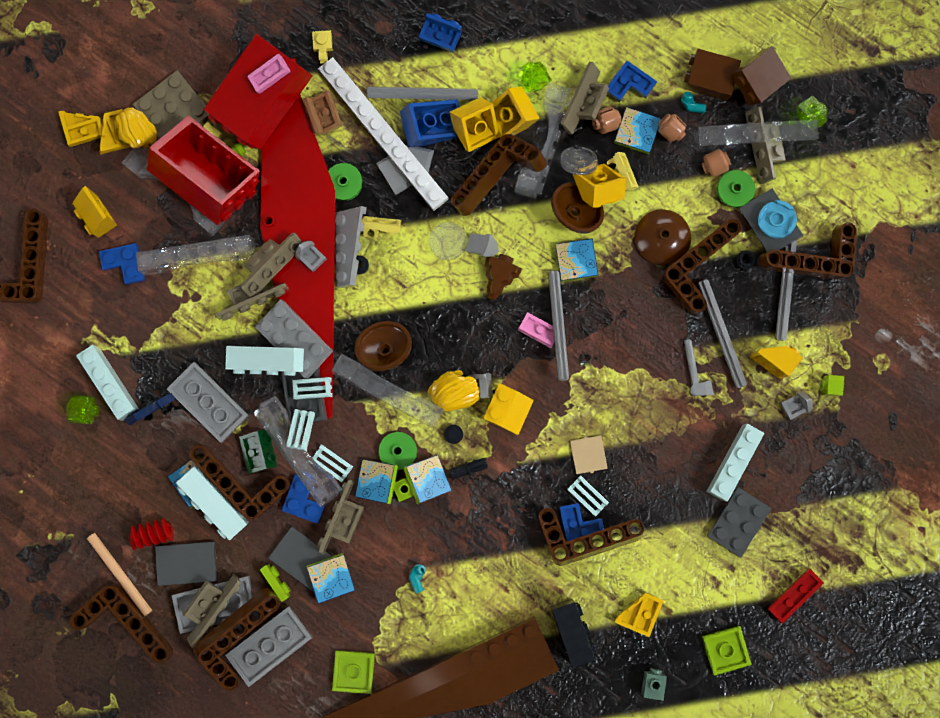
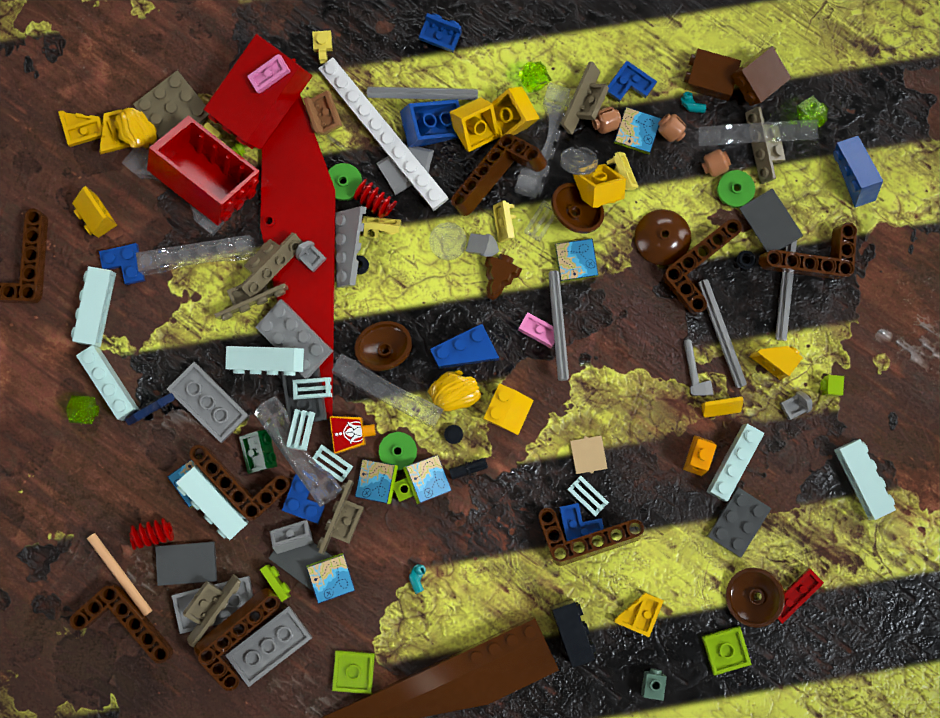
light grey tile [468,373,493,399] -> none
medium azure tile [758,200,797,239] -> none
none -> light aqua brick [71,266,116,347]
none -> light grey slope [270,520,313,554]
none -> torso [330,416,376,454]
none -> red piece [354,179,397,218]
none -> blue wedge [430,324,499,369]
none -> light yellow plate [493,201,516,242]
none -> clear tile [524,200,556,242]
none -> light orange torso [683,435,717,476]
none -> yellow slope [701,396,743,418]
none -> reddish brown dish [726,567,785,628]
none -> wedge [833,136,883,208]
none -> light aqua brick [834,439,896,520]

